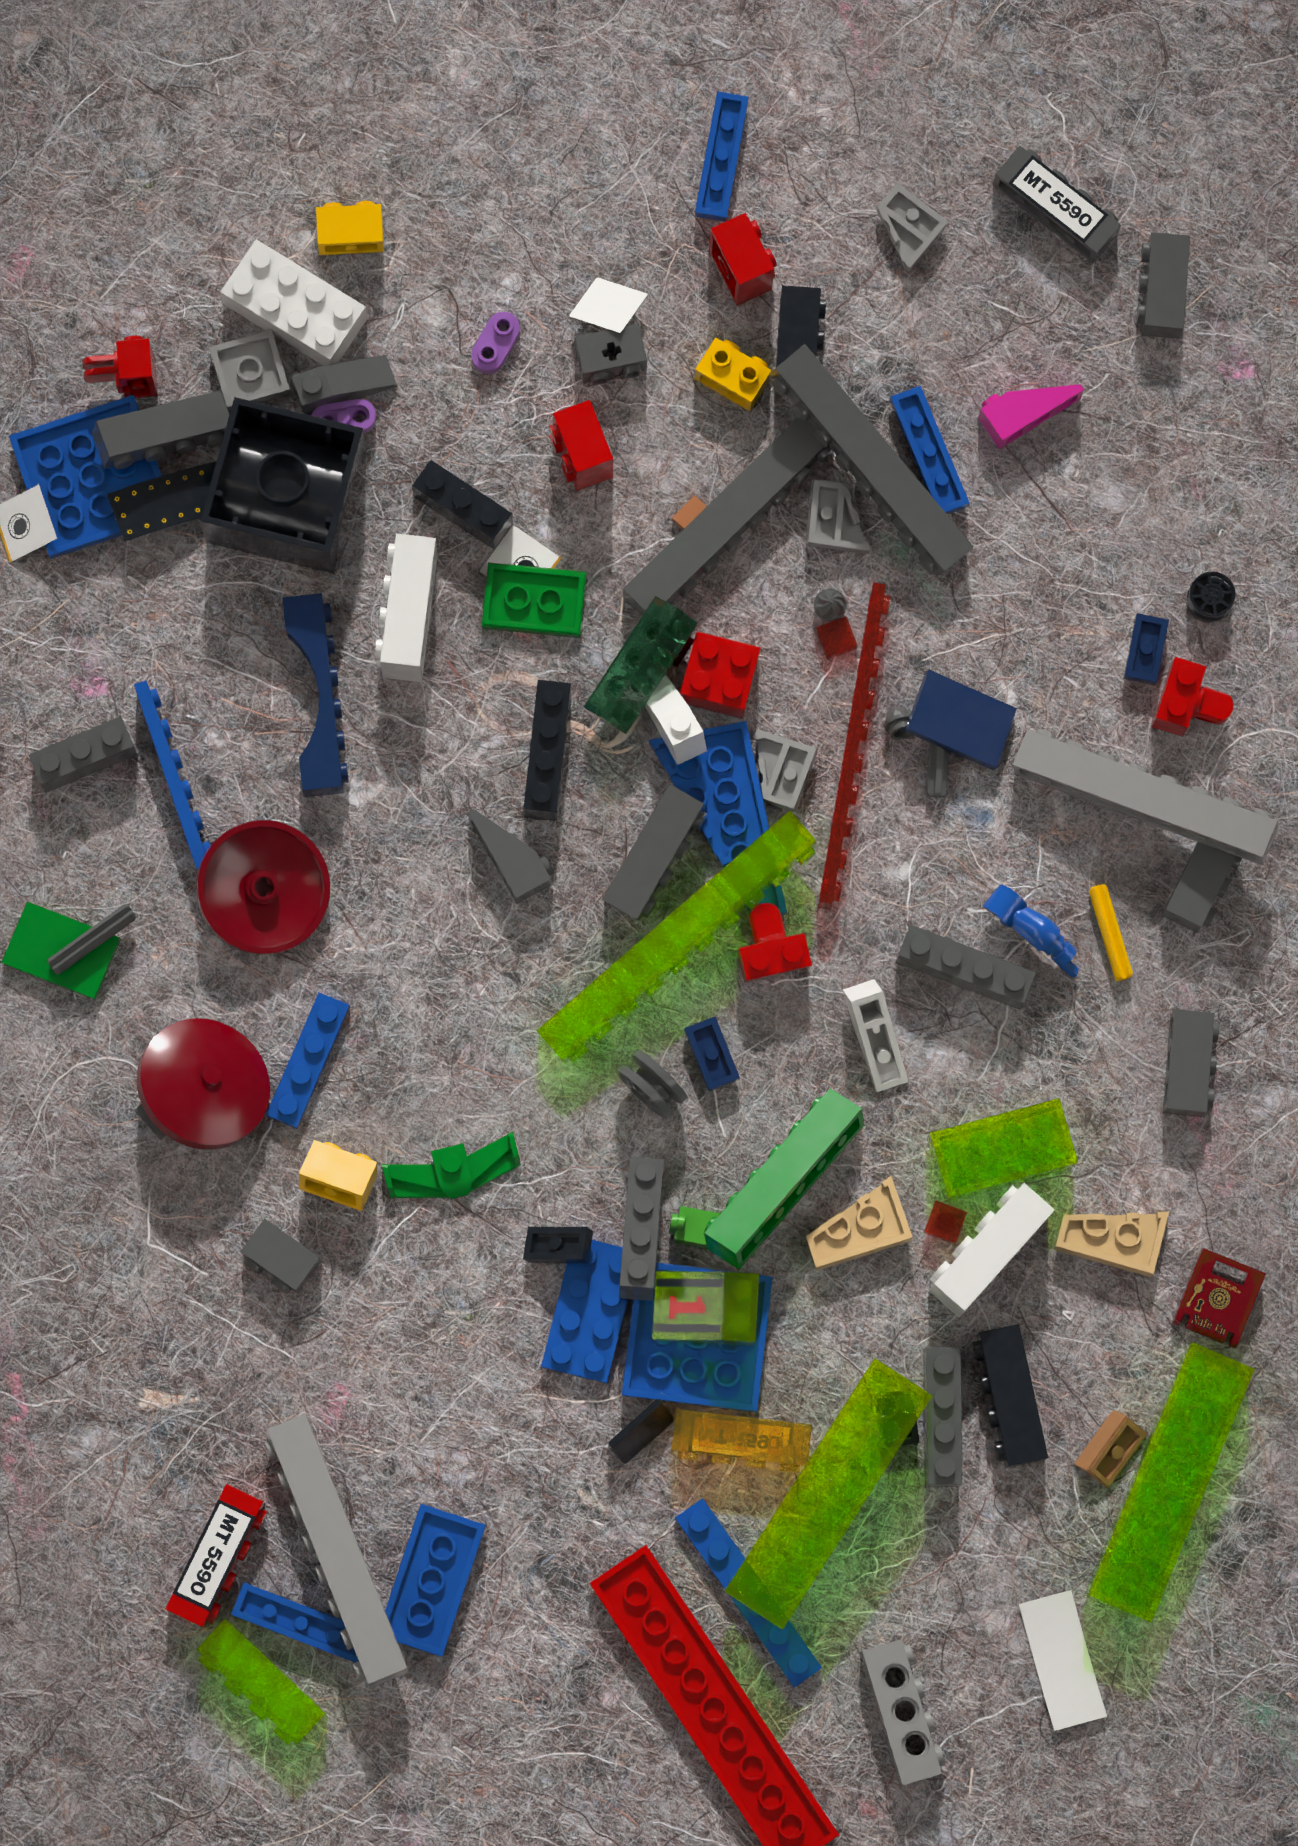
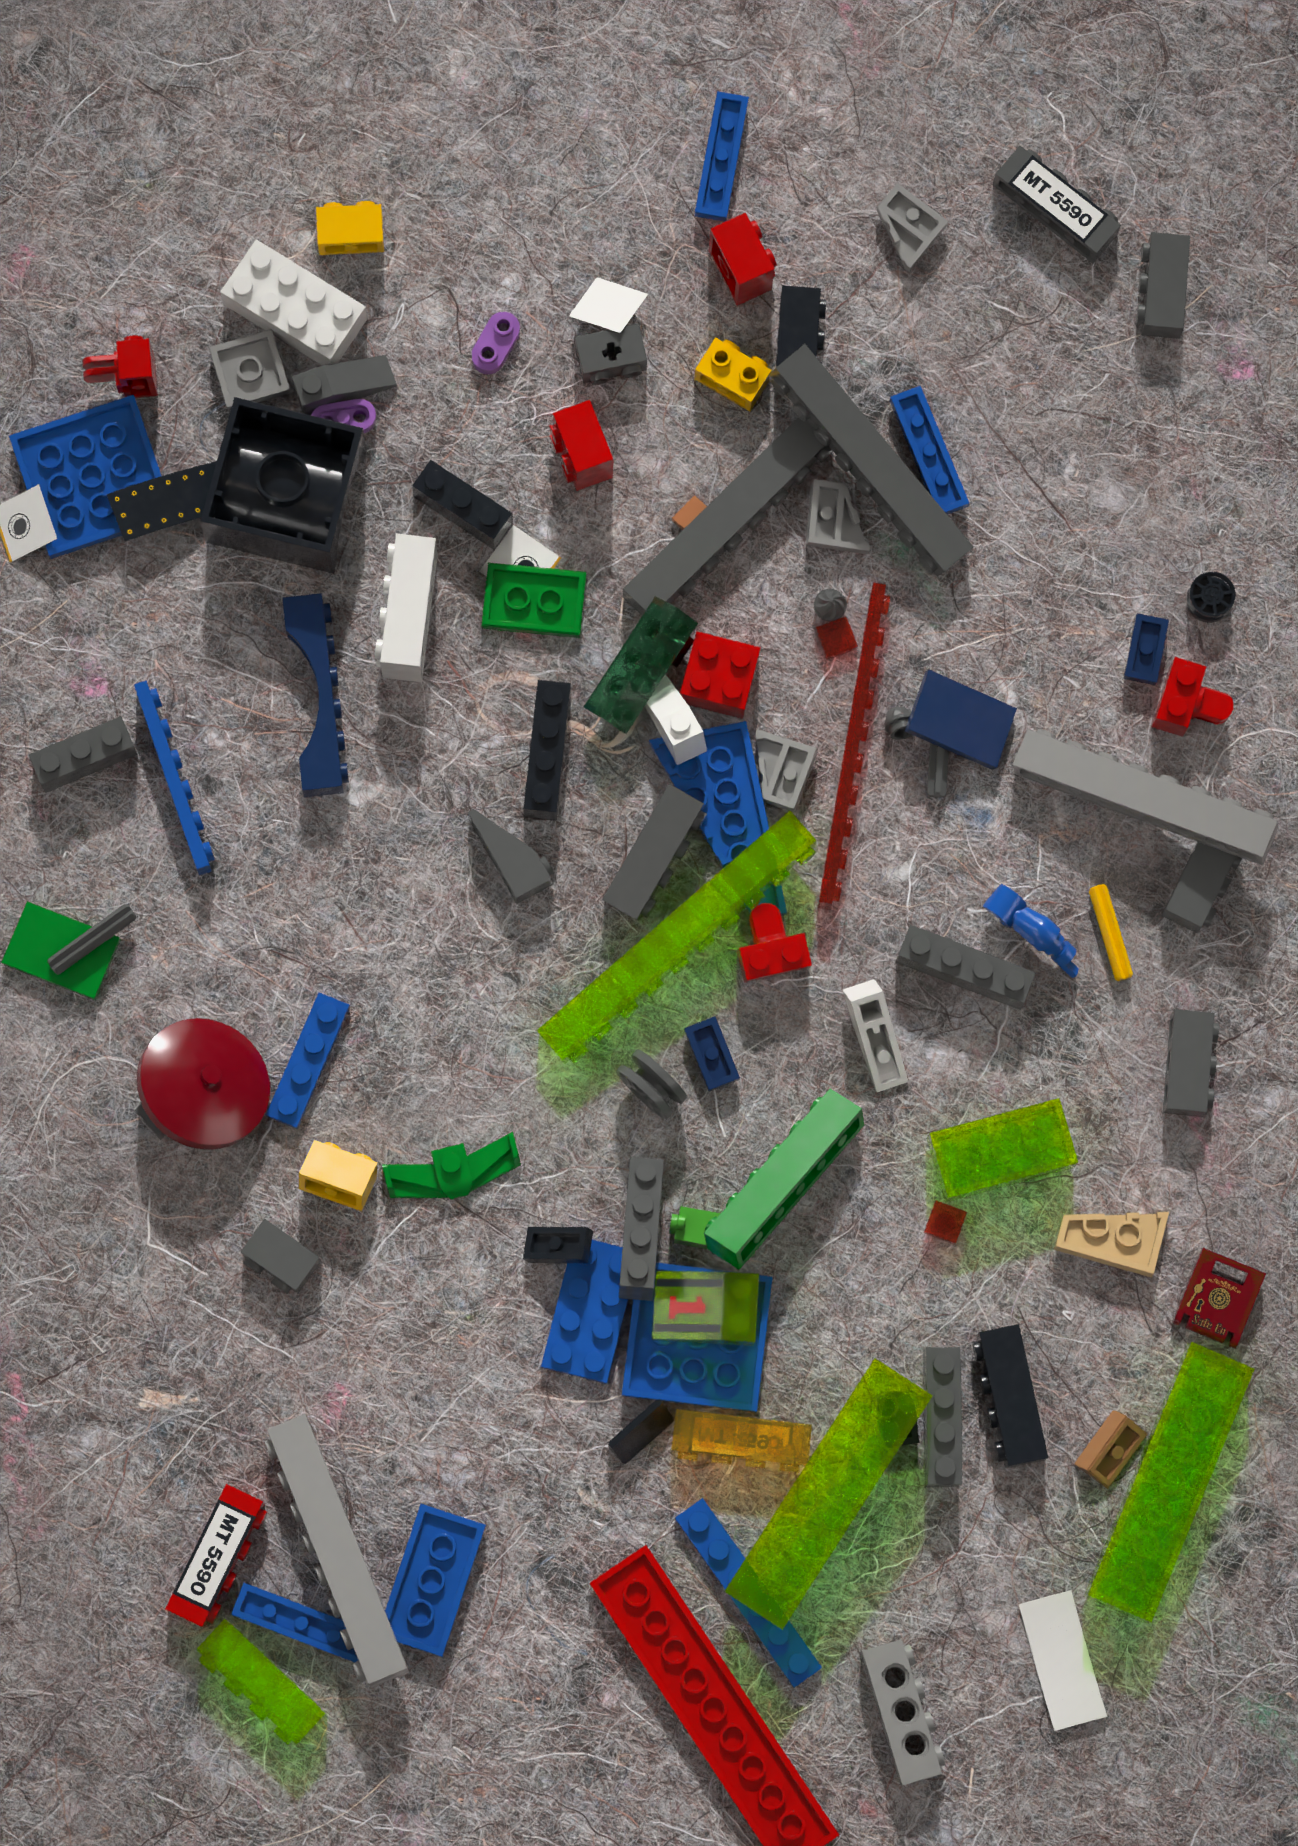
dark grey brick [92,390,229,469] -> none
dark red dish [196,820,330,955] -> none
tan wing [806,1176,913,1271] -> none
white brick [929,1183,1054,1318] -> none
dark pink slope [978,384,1084,450] -> none

